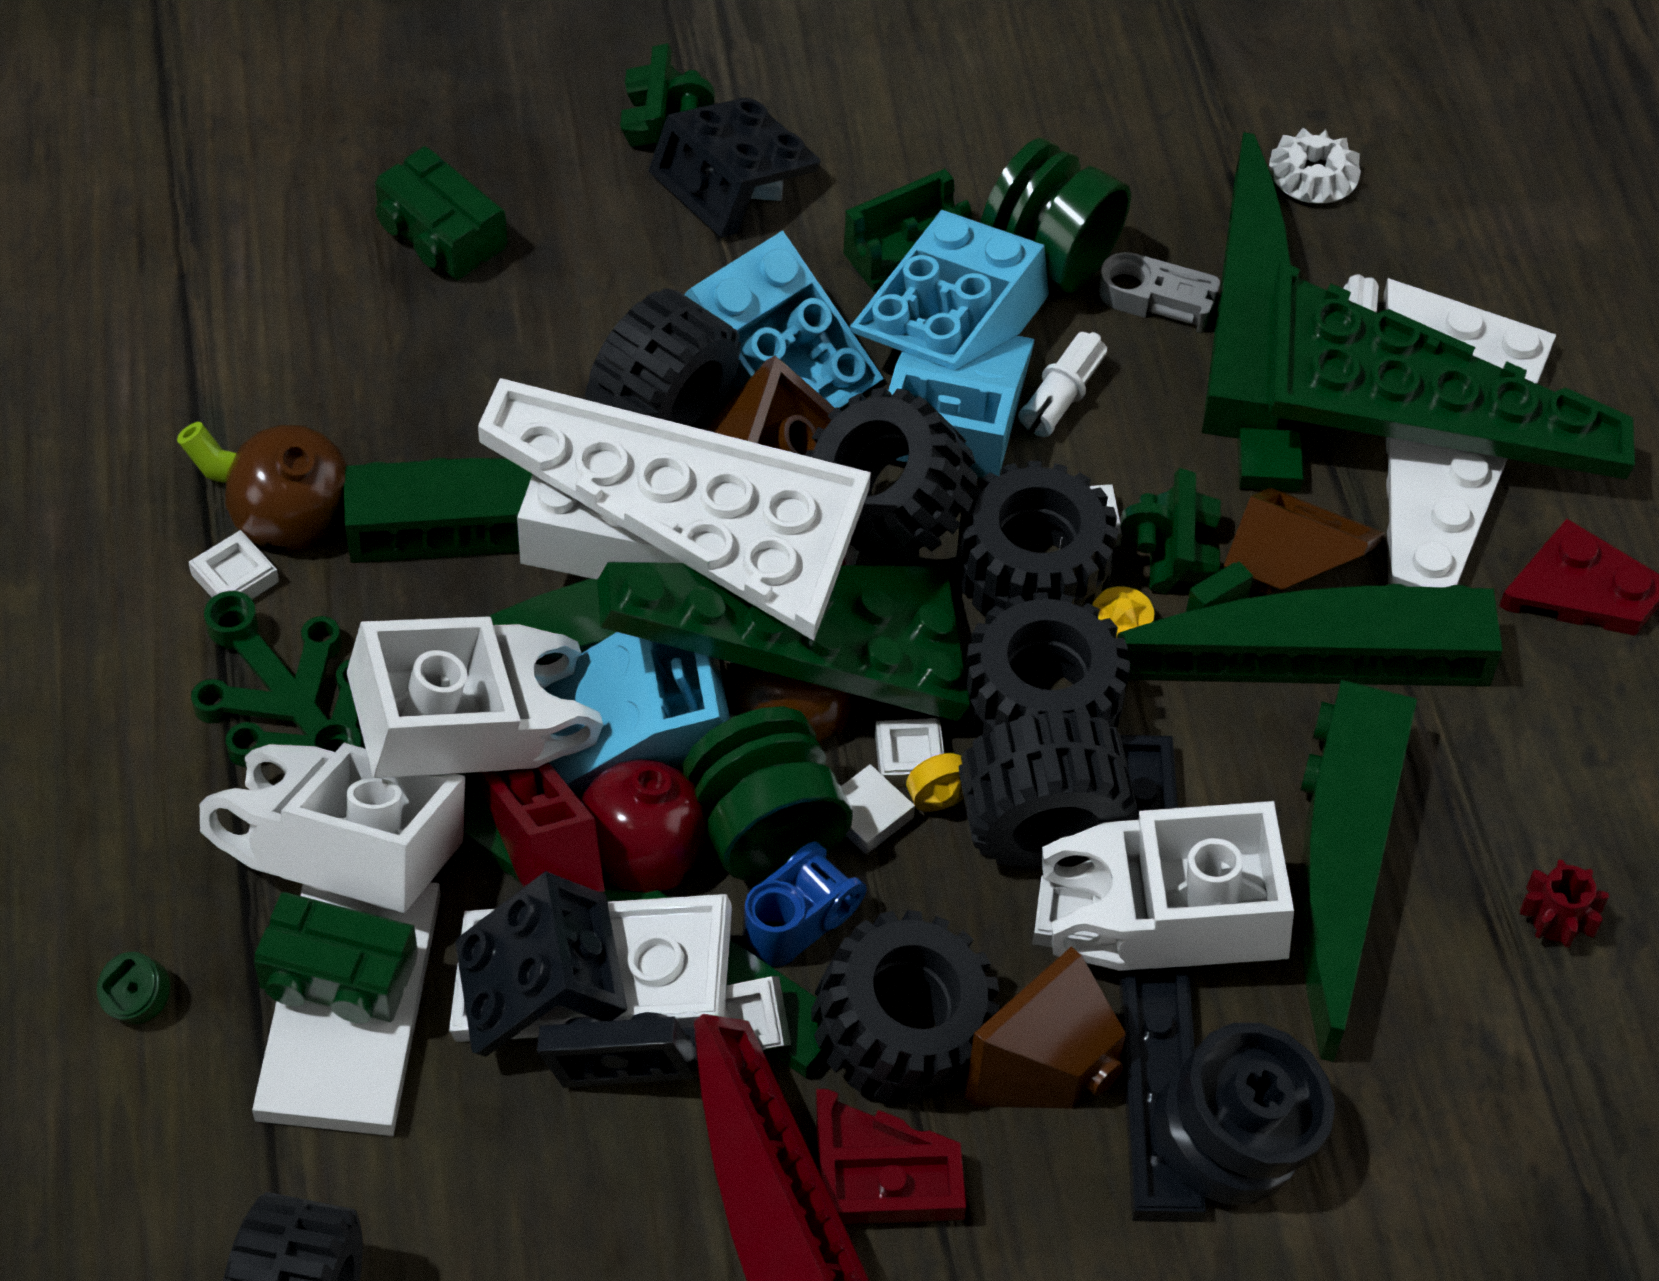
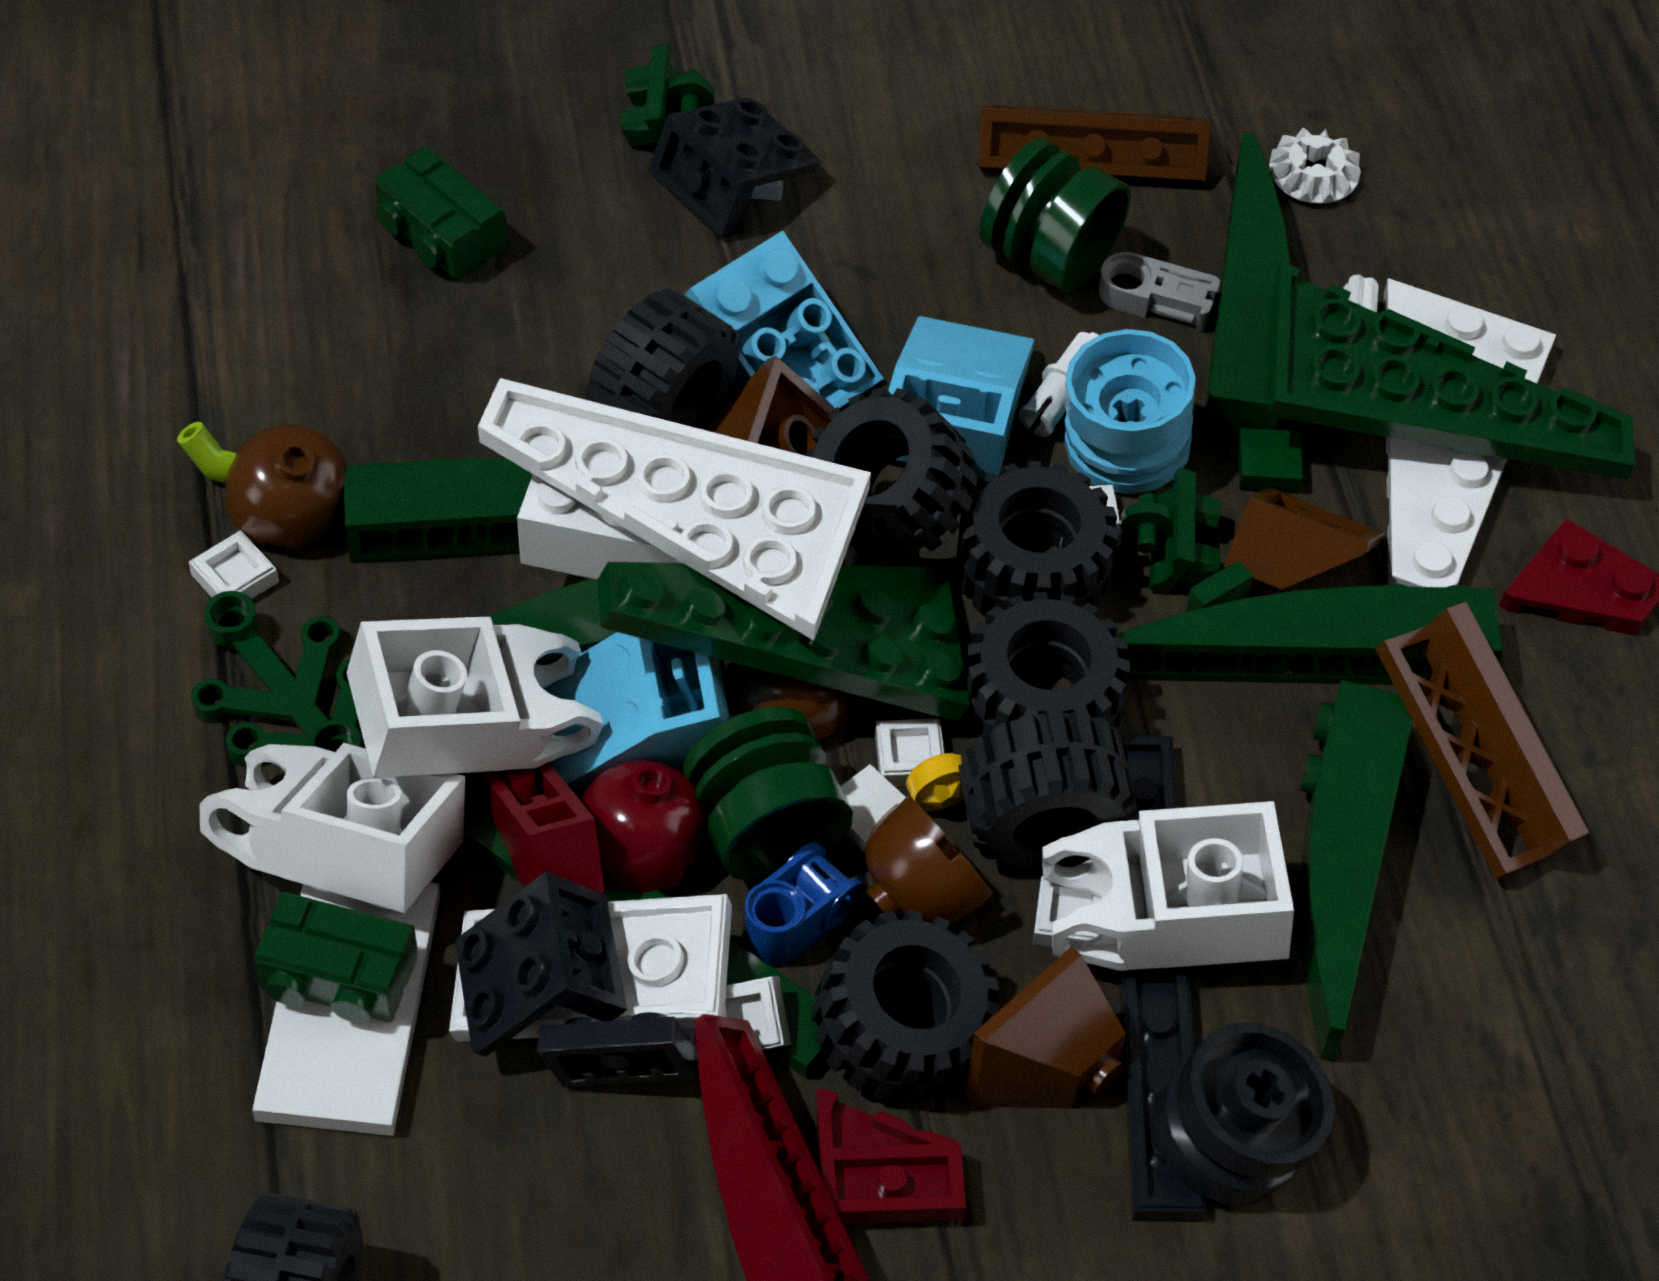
dark green tile [97,952,170,1024] -> none
dark green hinge [843,168,972,292] -> none
medium azure slope [850,210,1049,370] -> none
yellow tile [1092,586,1155,638] -> none
dark red gear [1520,860,1609,948] -> none
none -> reddish brown cylinder [865,796,994,927]
none -> reddish brown fence [978,104,1211,181]
none -> medium azure wheel [1064,329,1196,494]
none -> reddish brown fence [1375,602,1590,880]

